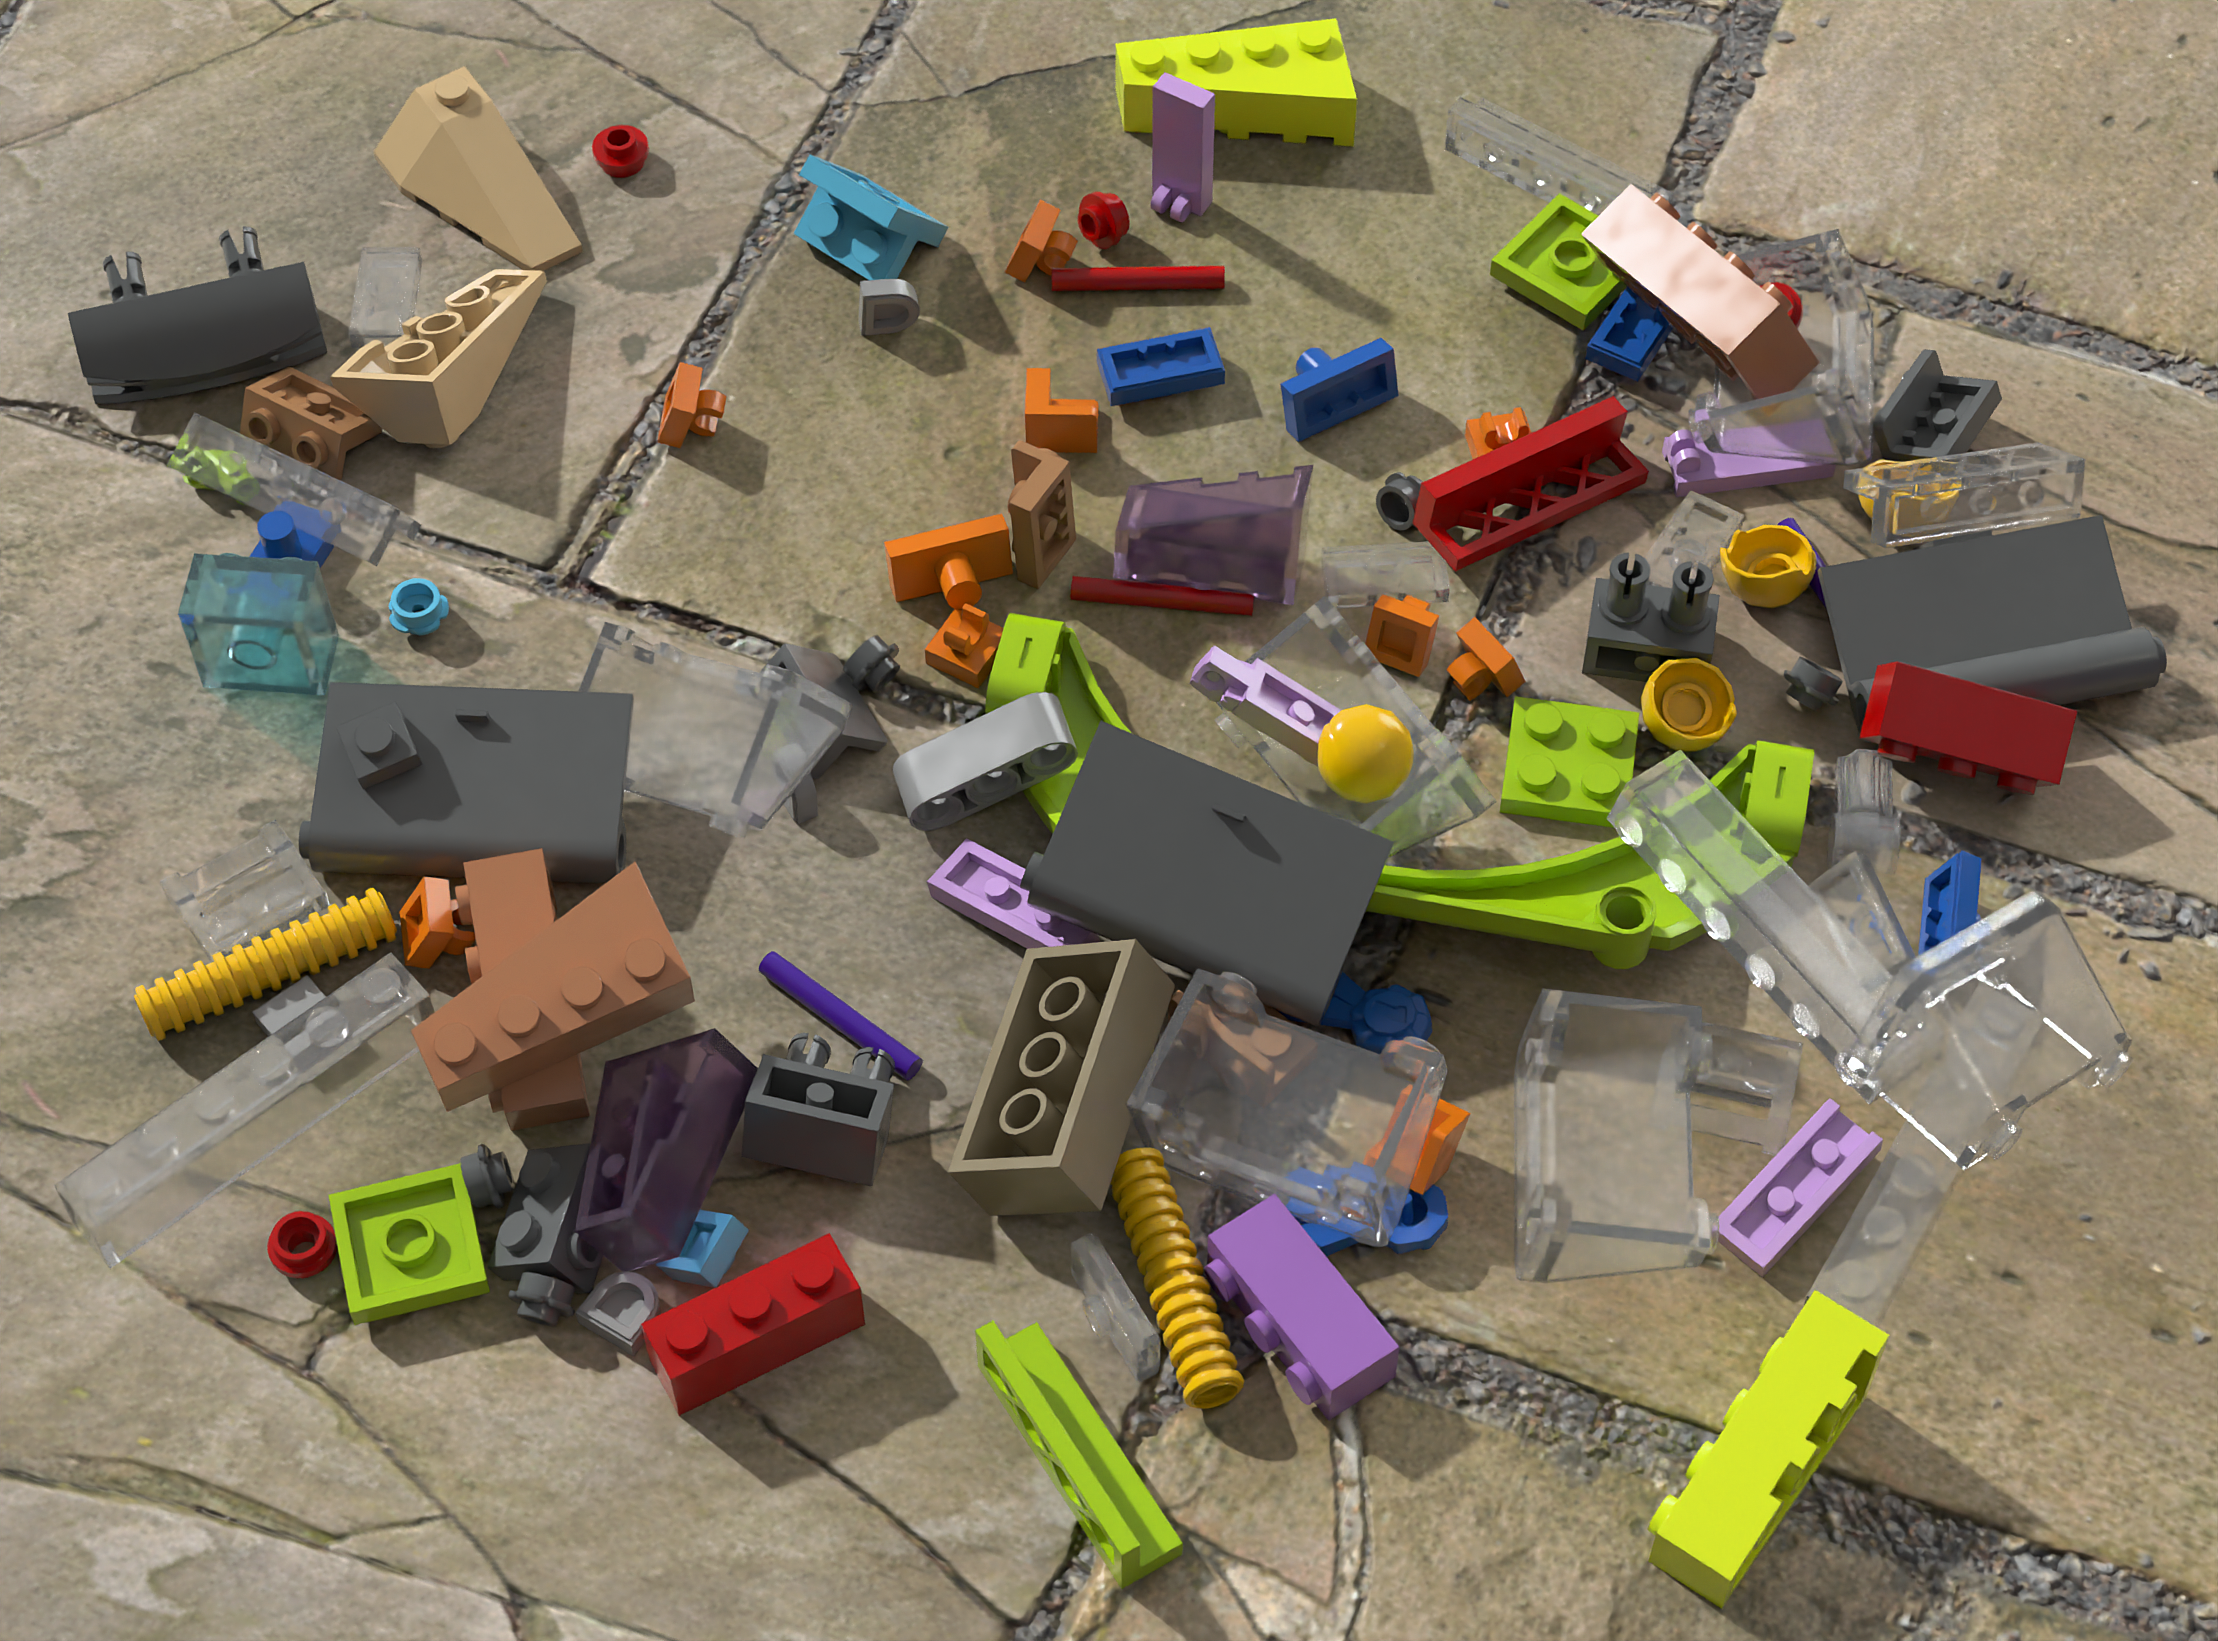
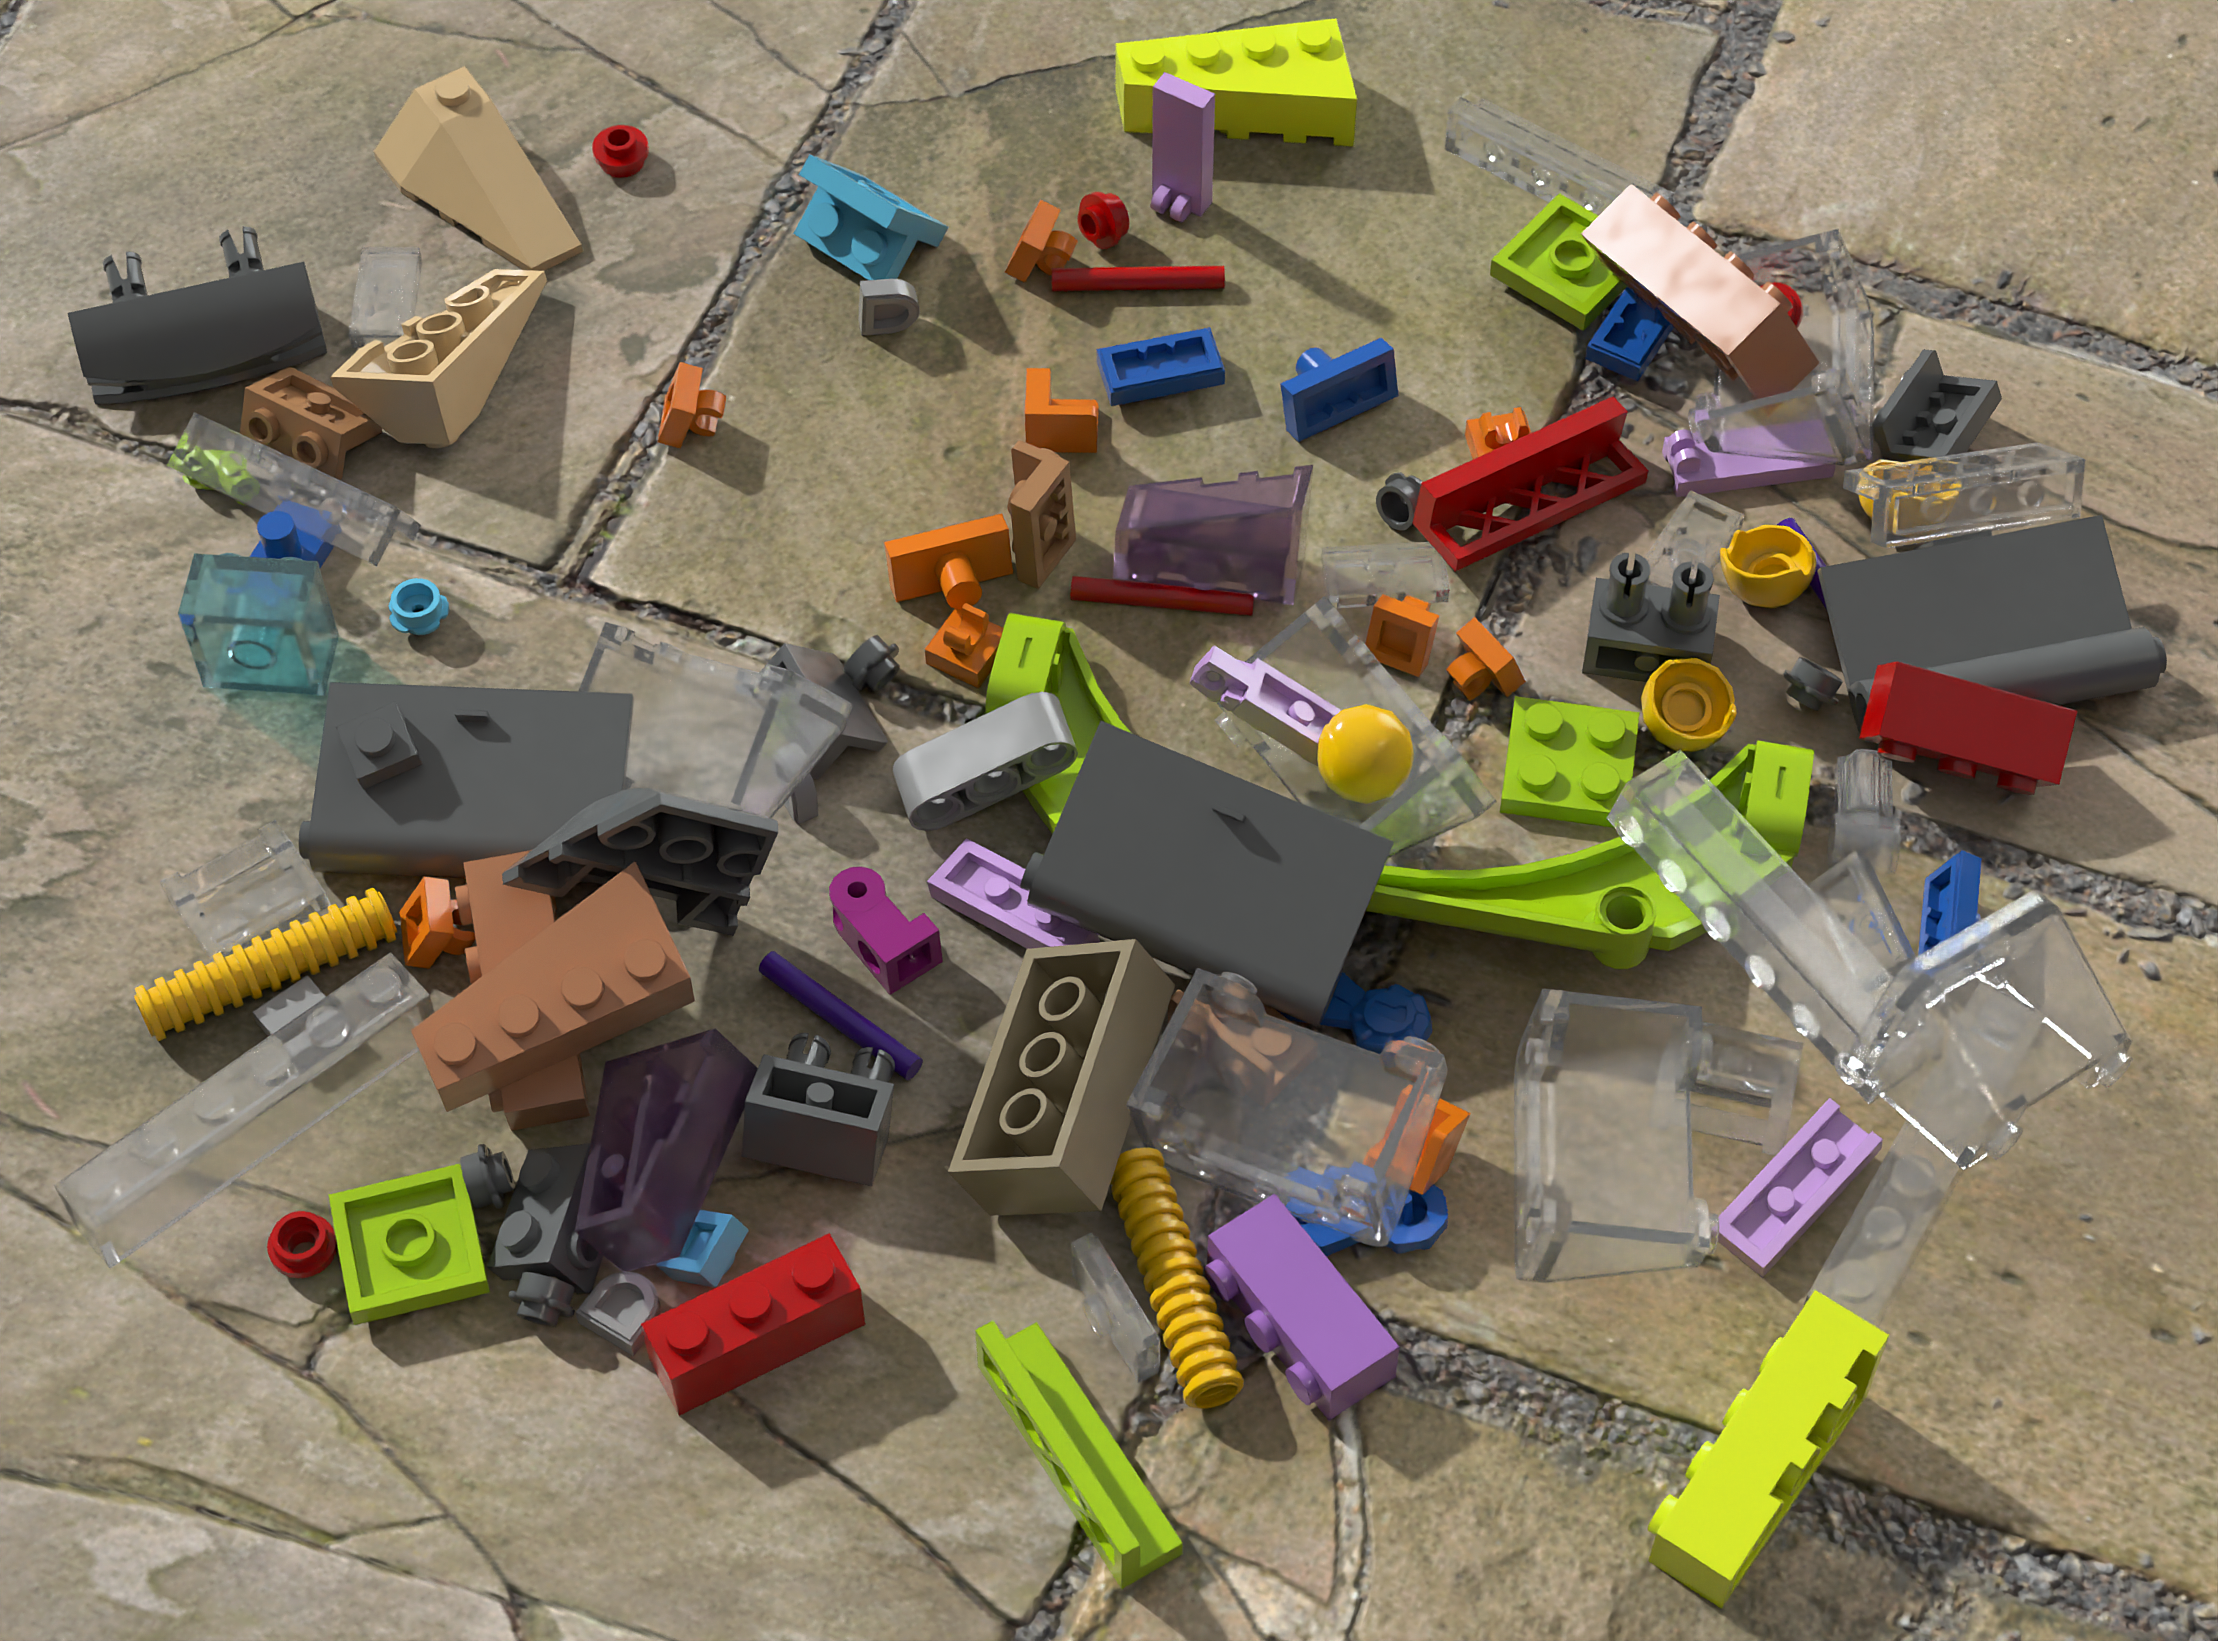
none -> dark grey wedge [502,788,779,936]
none -> magenta leg [829,867,943,995]

